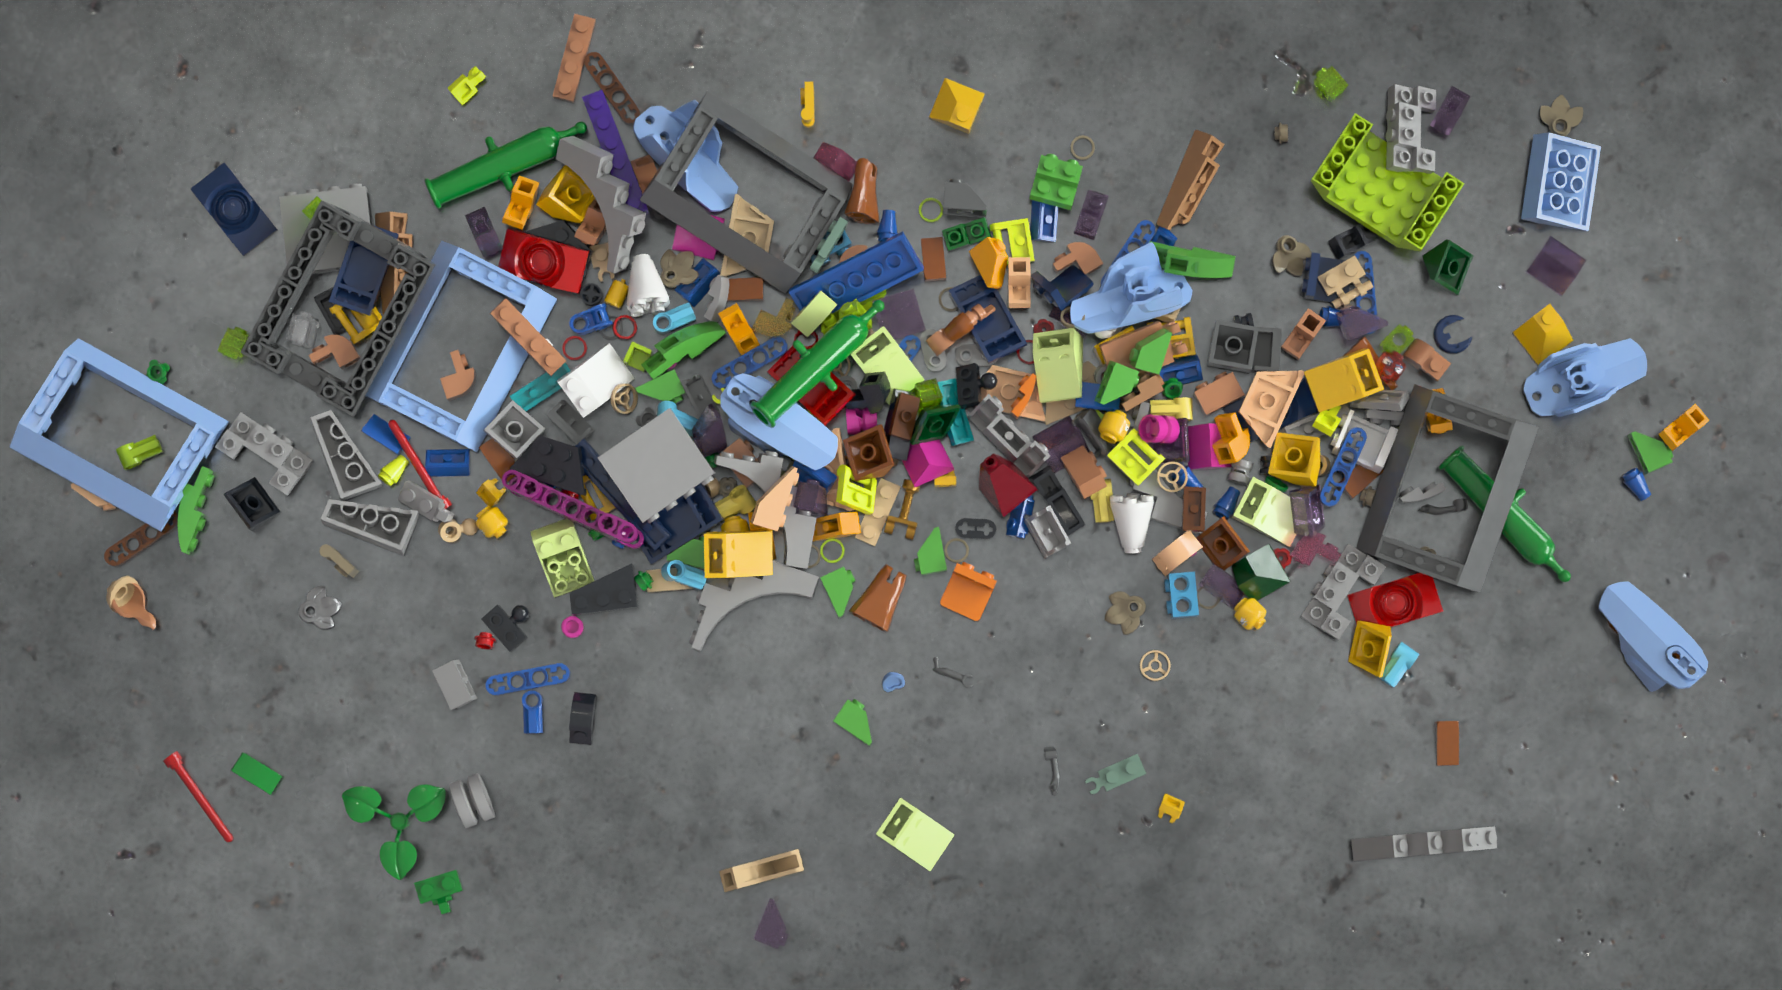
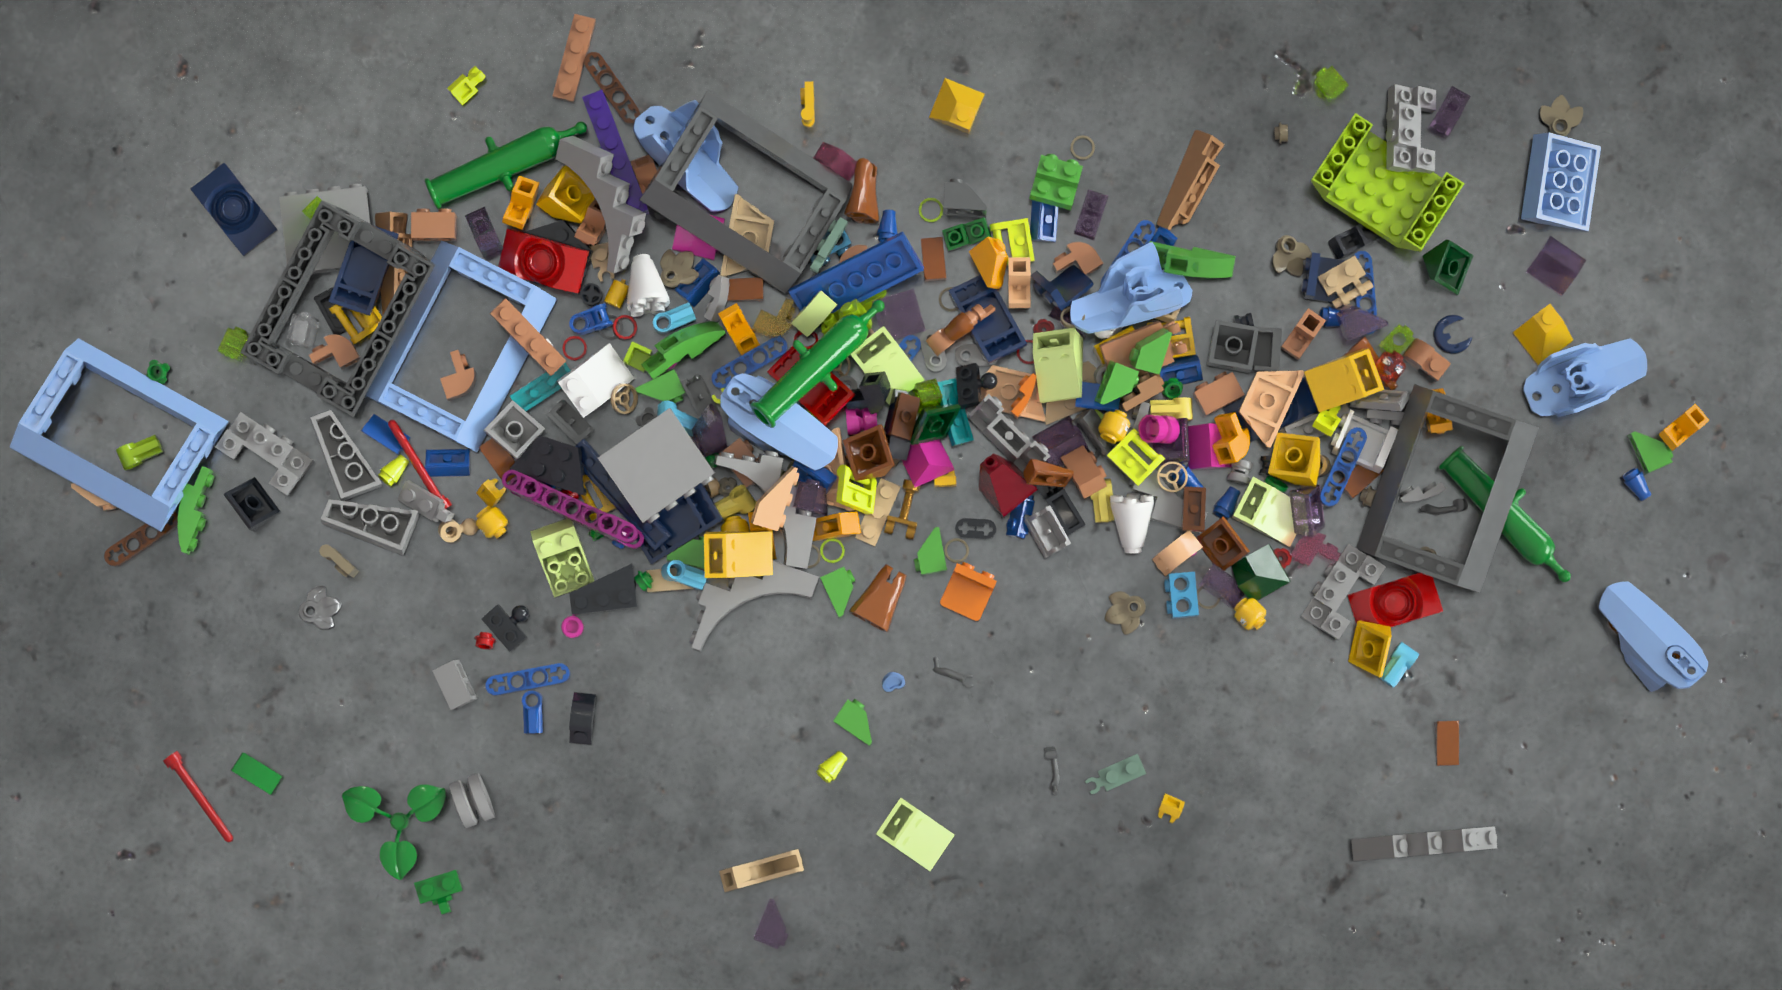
piece [106,576,156,630] -> none
tan piece [1140,650,1171,681] -> none
none -> nougat brick [411,209,457,241]
none -> neon yellow cone [816,751,847,783]
none -> dark orange slope [1023,459,1074,487]

